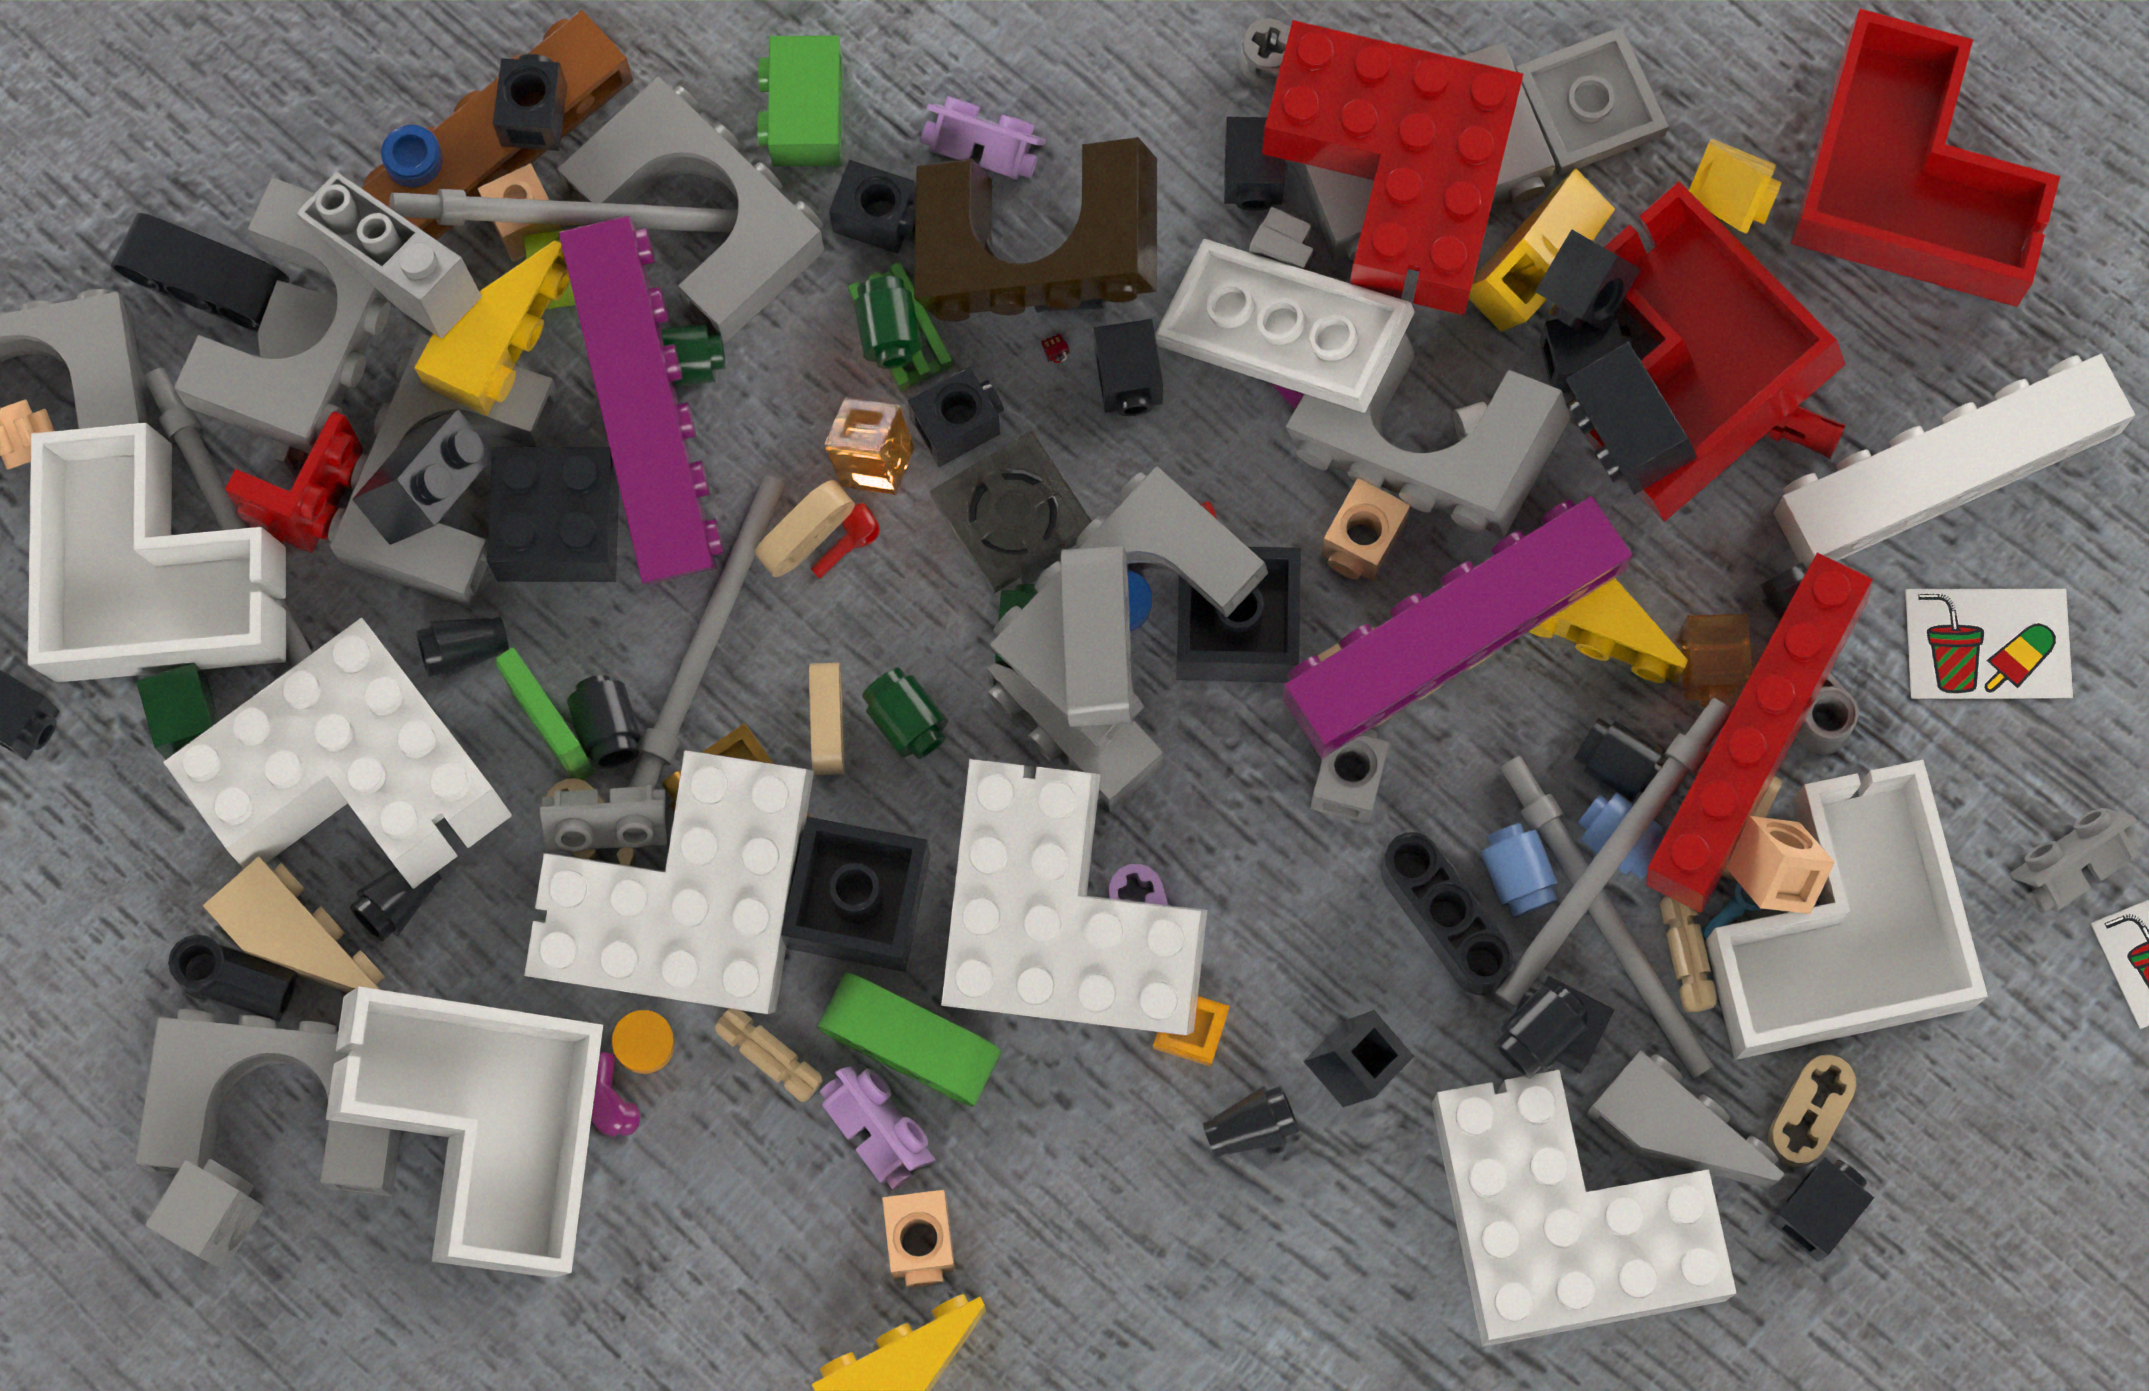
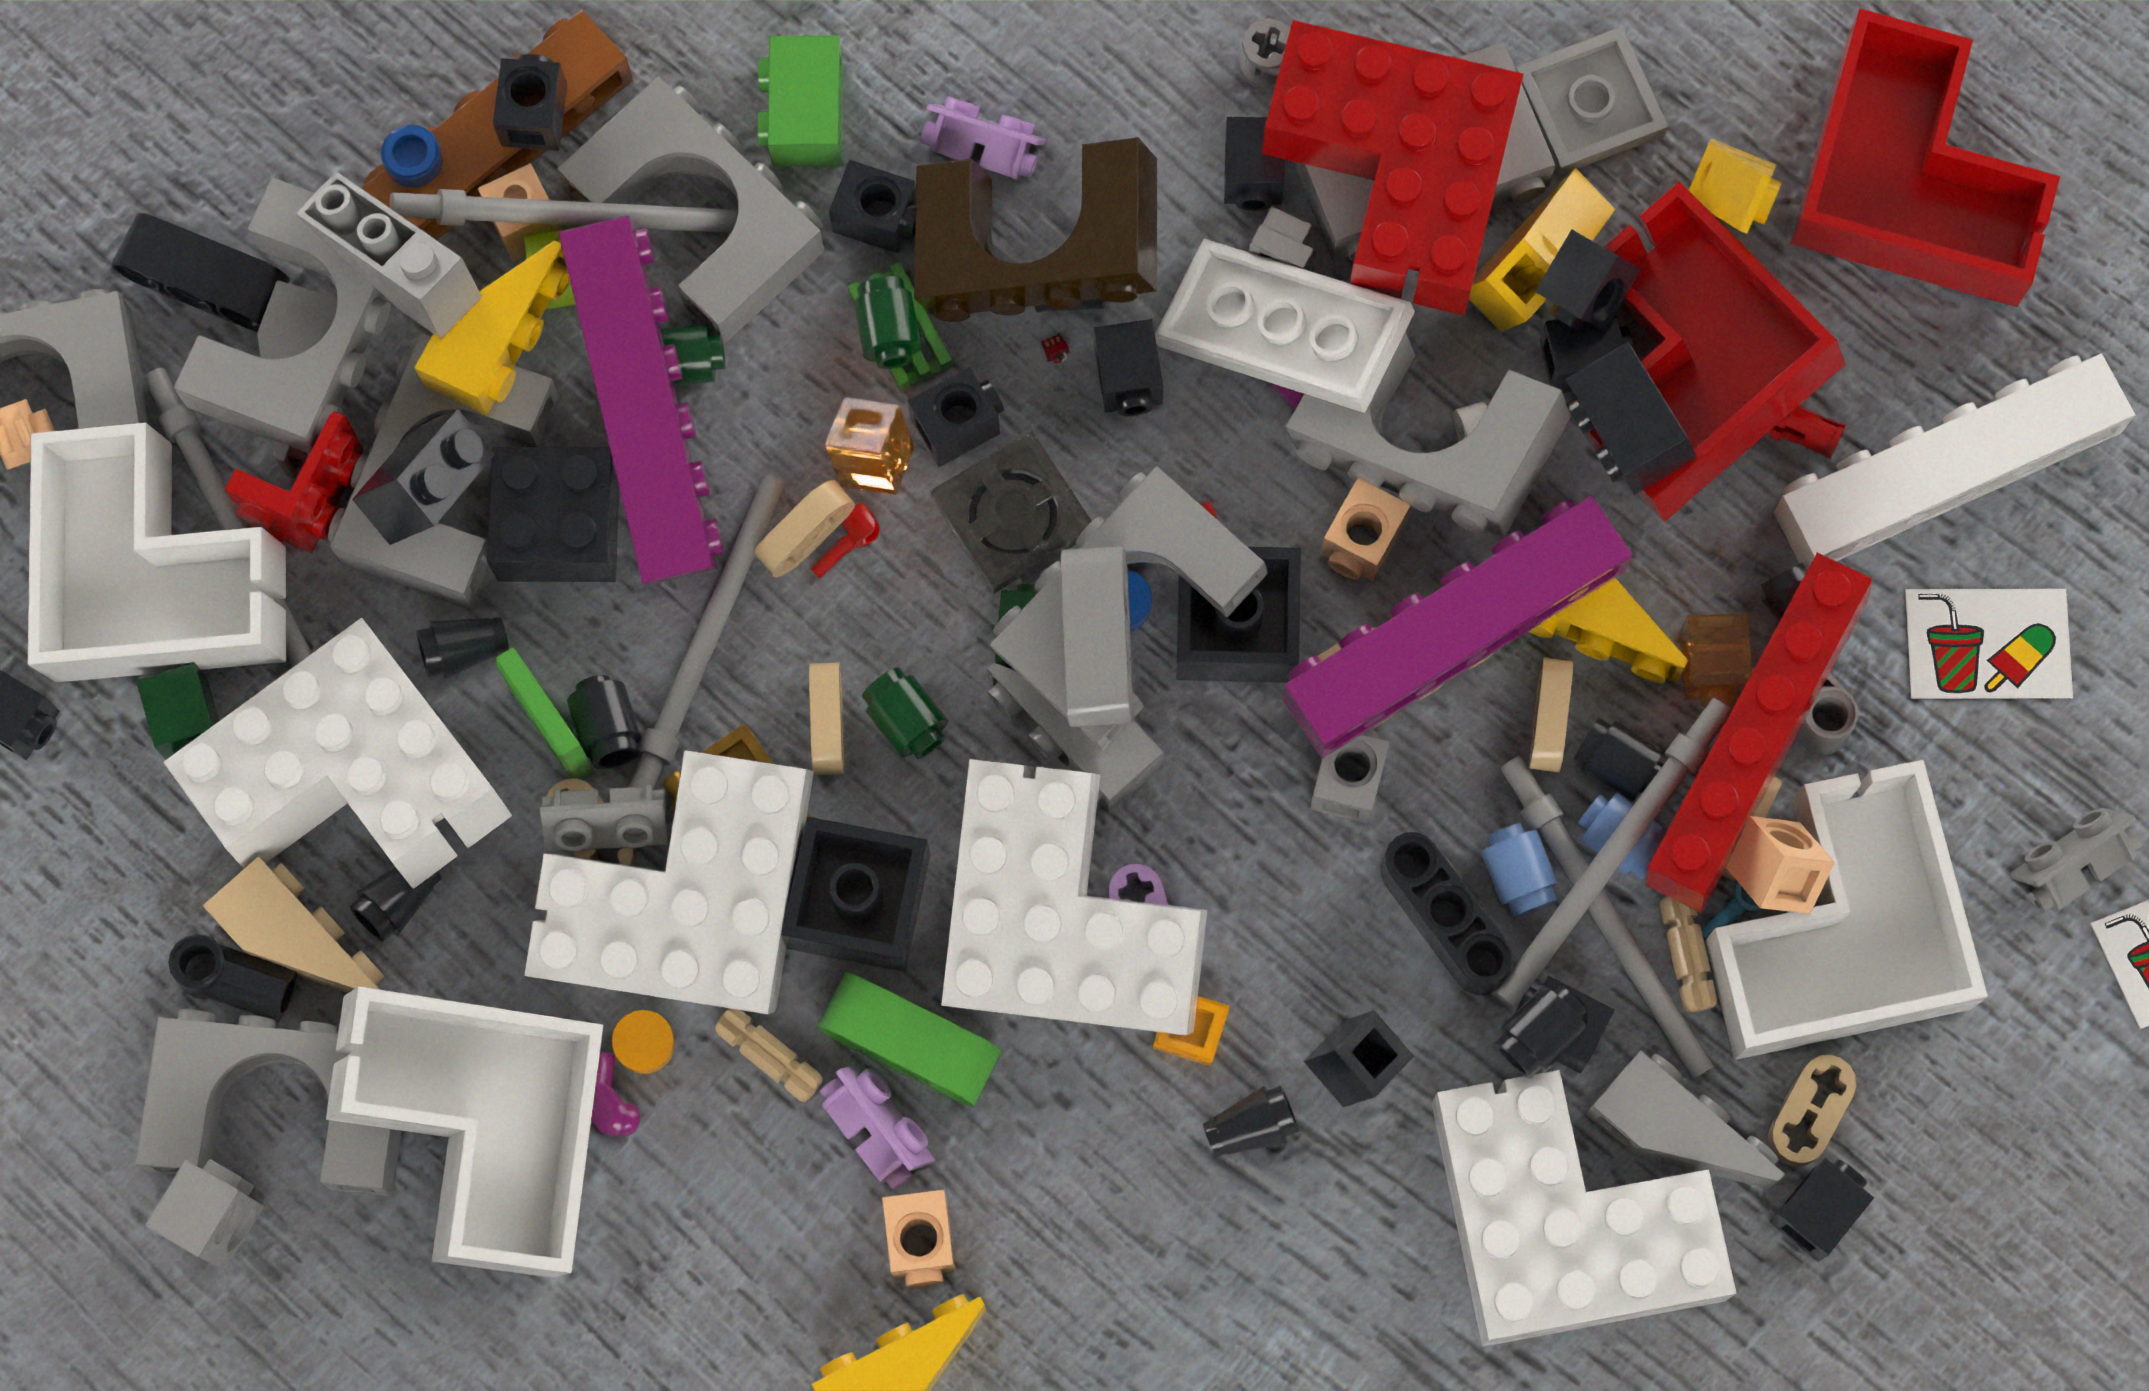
none -> tan beam [1528,657,1573,773]

